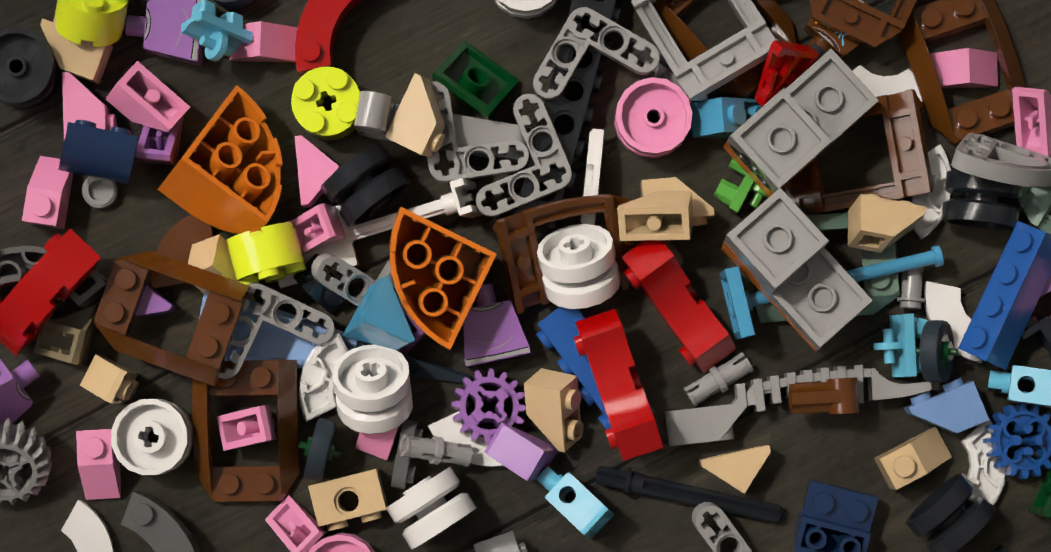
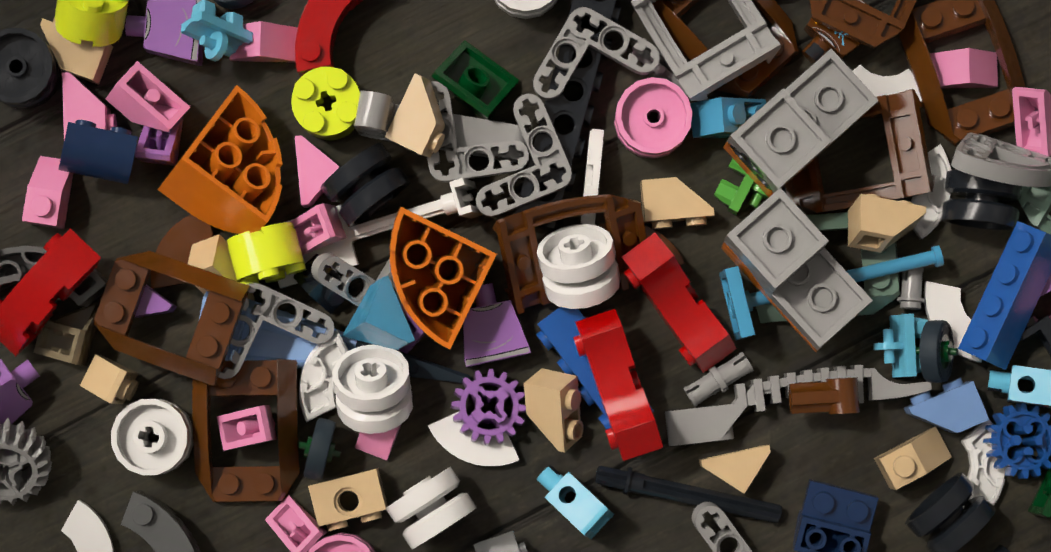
bright pink slope [76,429,121,500] -> none
light grey tile [82,176,118,209] -> none
dark grey plate [391,419,423,490] -> none
light grey pin [399,434,473,466] -> none
slope [484,422,558,481] -> none
tan slope [617,191,693,241] -> none
red wing [755,40,819,107] -> none

